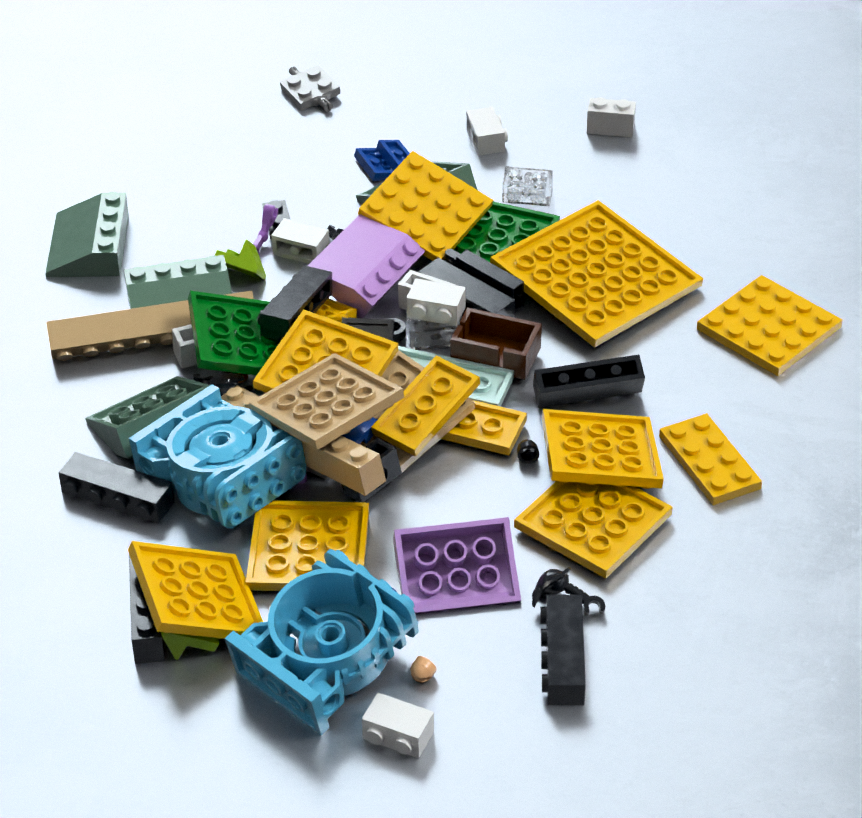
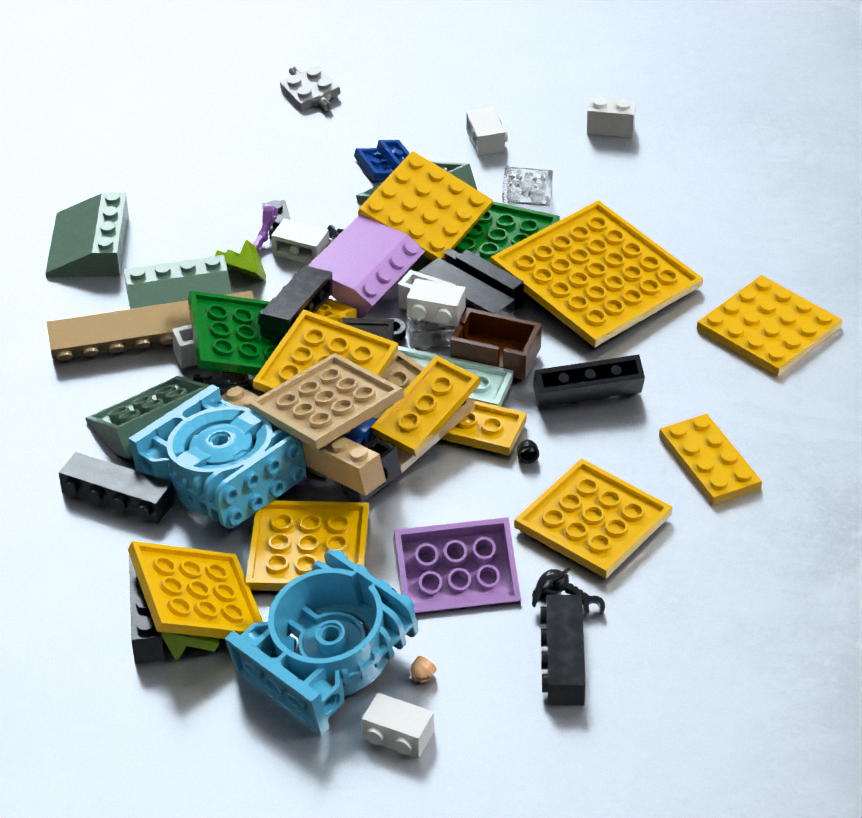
yellow plate [541,409,664,489] -> none

